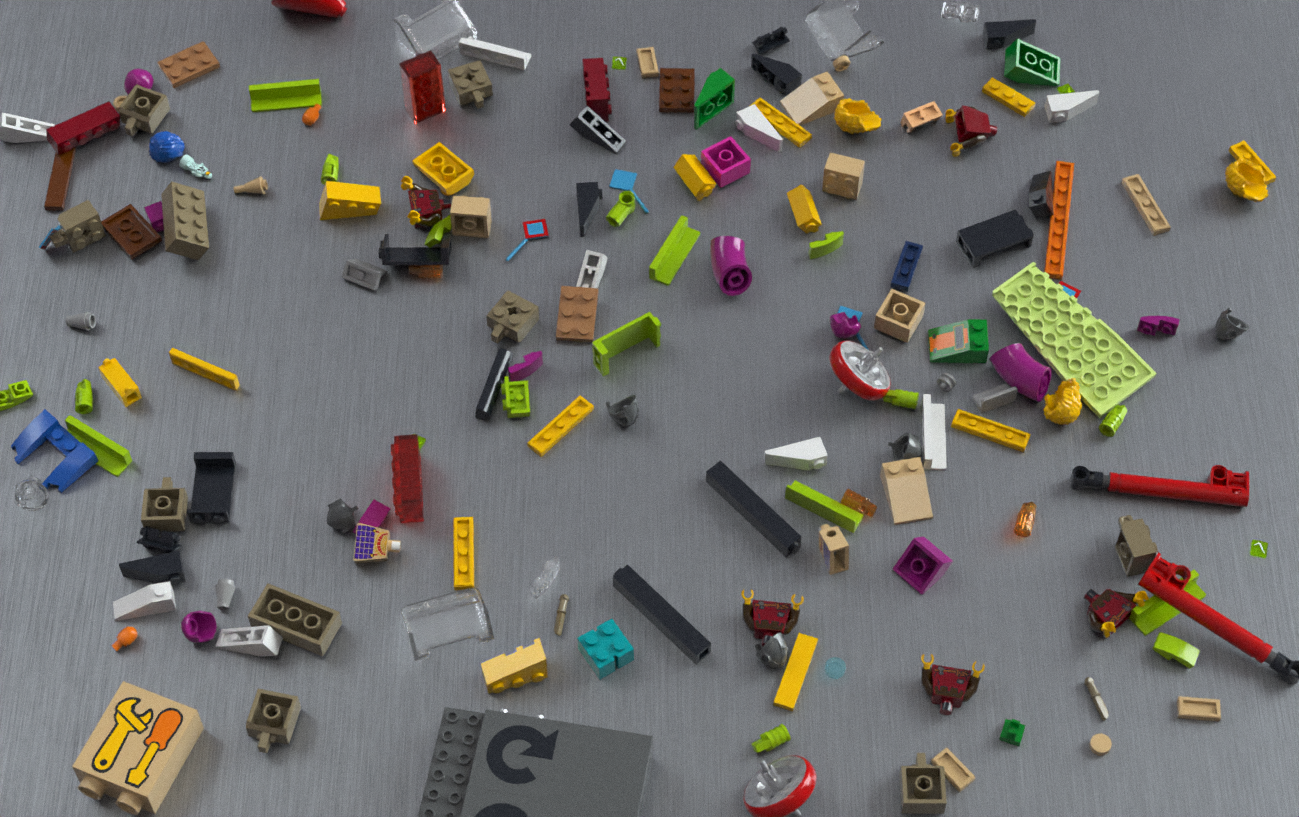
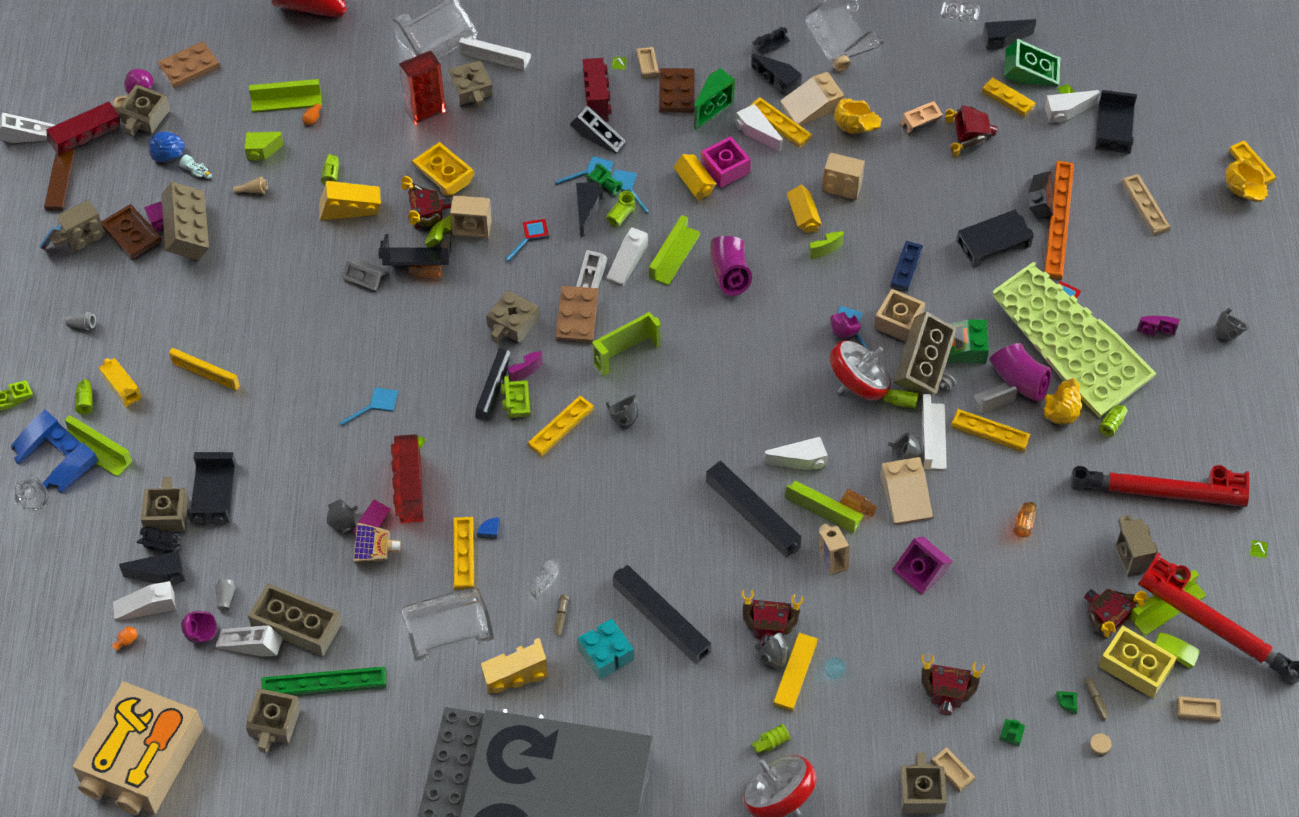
none -> lime slope [245,132,284,161]
none -> green tile [261,666,386,696]
none -> dark azure piece [340,387,399,425]
none -> blue tile [477,517,499,538]
none -> dark azure piece [555,156,614,184]
none -> green connector [585,163,623,196]
none -> white slope [607,227,648,286]
none -> dark tan brick [894,311,957,398]
none -> green tile [1056,691,1078,714]
none -> black panel [1095,90,1137,154]
none -> light yellow brick [1099,625,1177,699]

